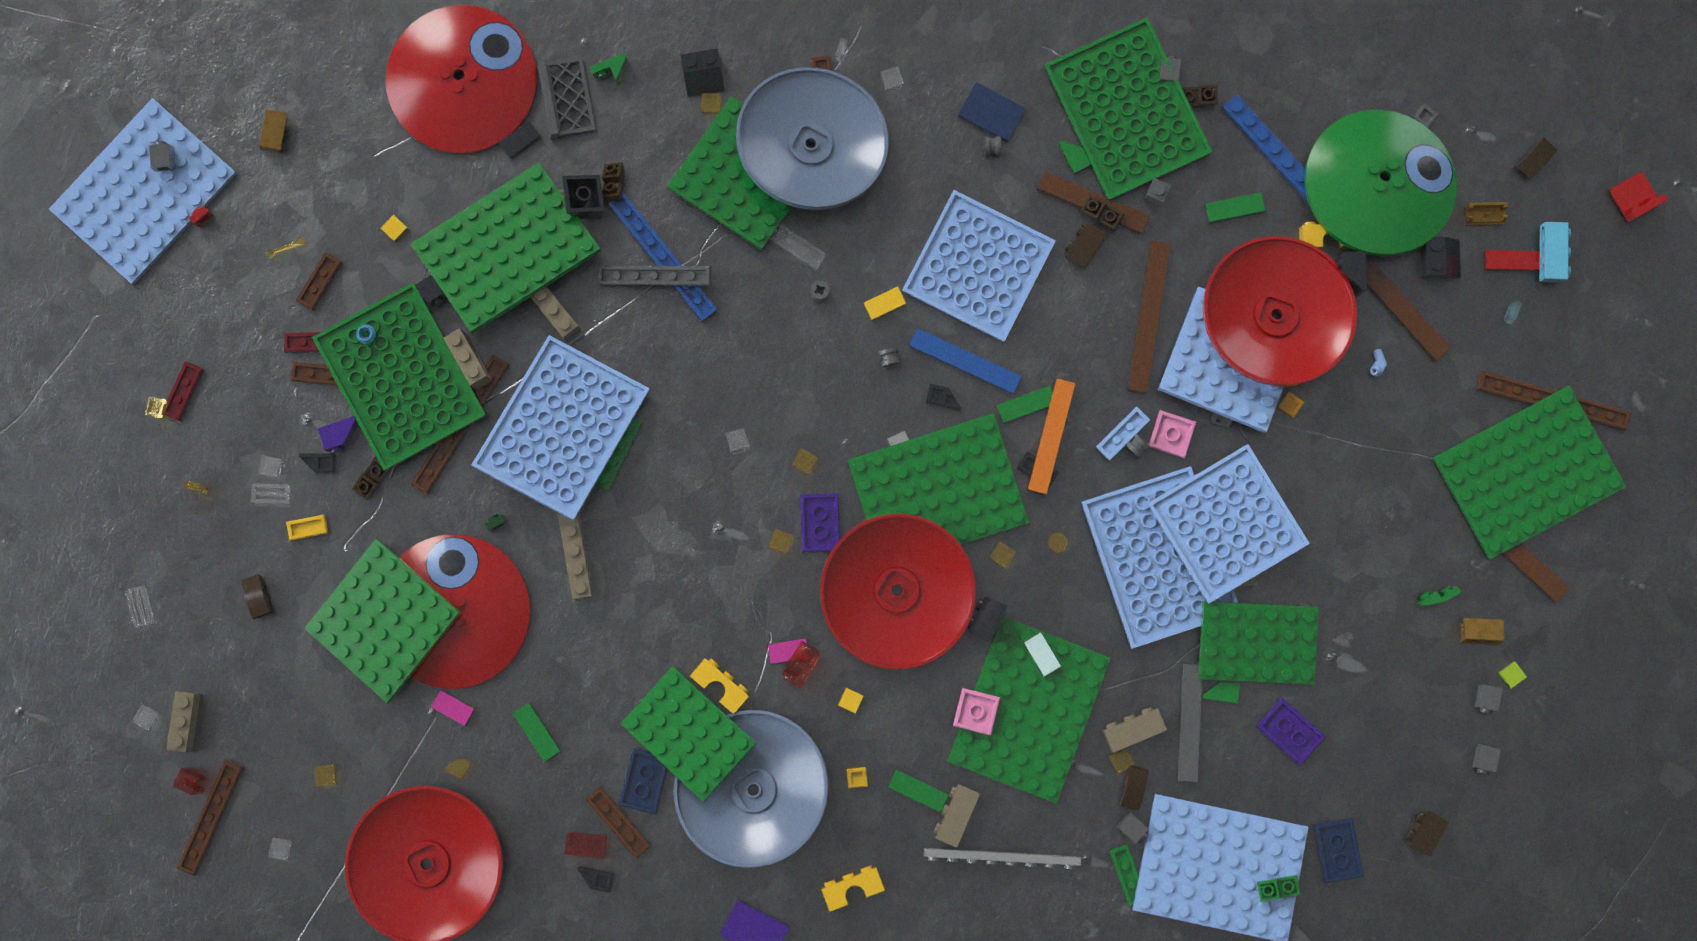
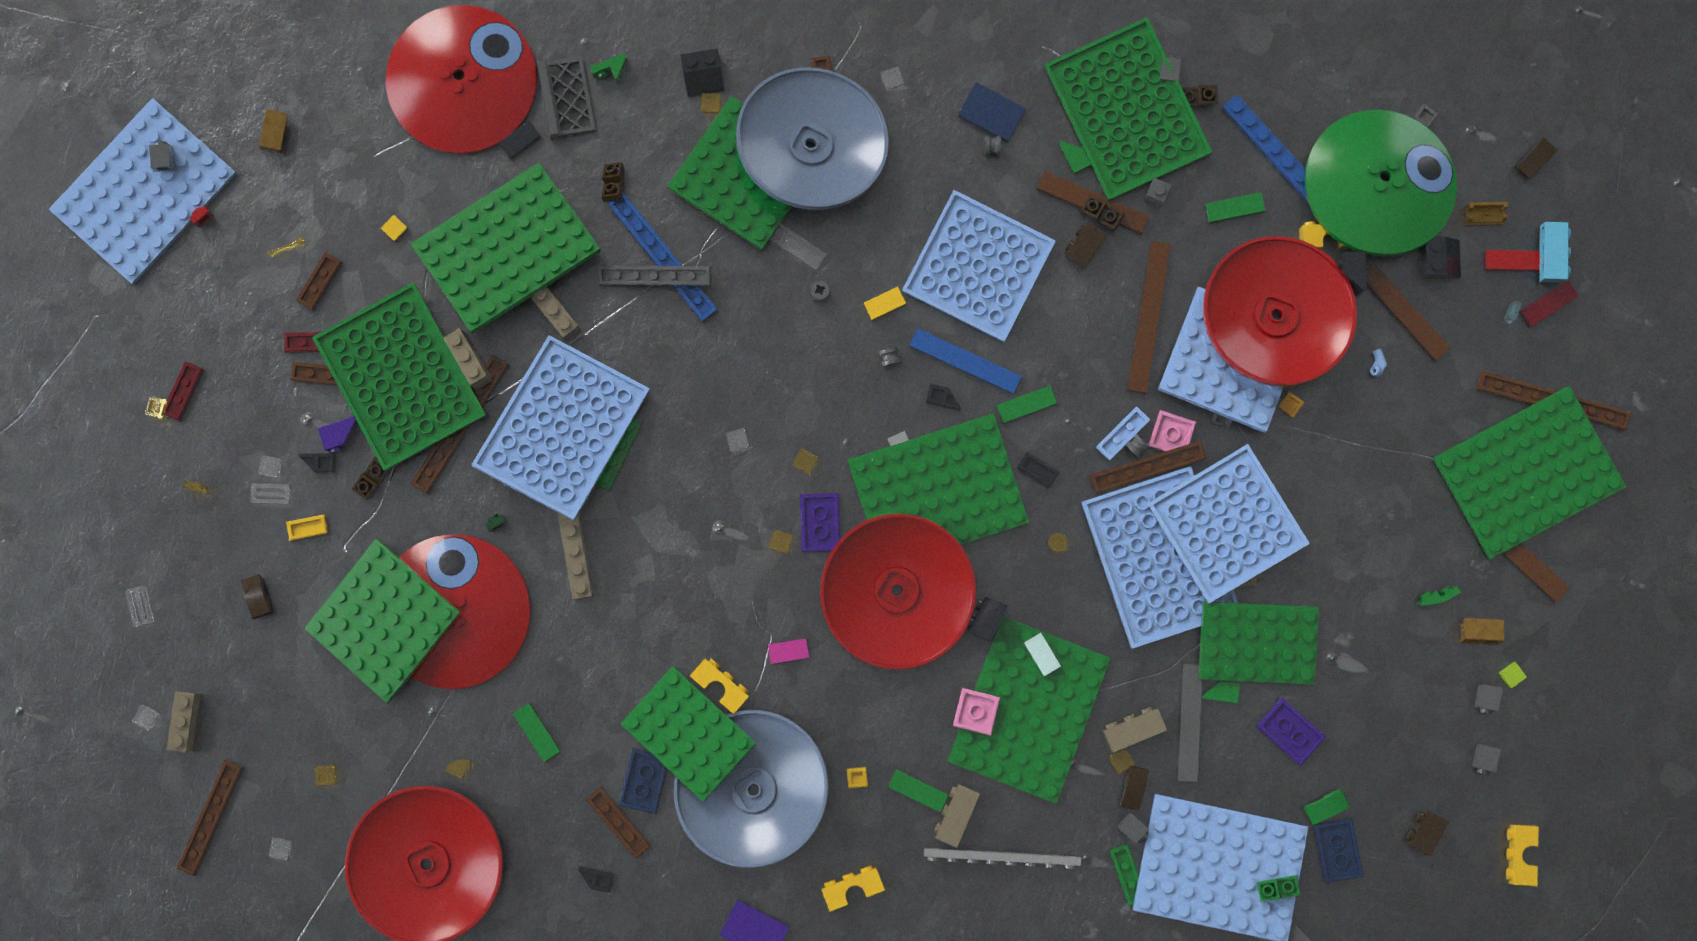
clear red hinge [173,767,207,795] -> none
dark azure plate [356,325,376,344] -> none
black brick [415,275,446,307] -> none
dark pink tile [431,690,475,726] -> none
black slope [562,175,605,219] -> none
clear red hinge [564,832,608,858] -> none
clear red hinge [782,641,820,689] -> none
clear tile [836,37,848,62] -> none
yellow tile [838,688,864,714] -> none
clear yellow tile [989,541,1016,568] -> none
orange tile [1028,378,1075,495] -> none
red bracket [1609,172,1668,223] -> none
none -> reddish brown tile [1090,440,1207,493]
none -> green slope [1304,789,1350,825]
none -> yellow arch [1506,824,1539,886]
none -> dark red tile [1520,280,1579,328]

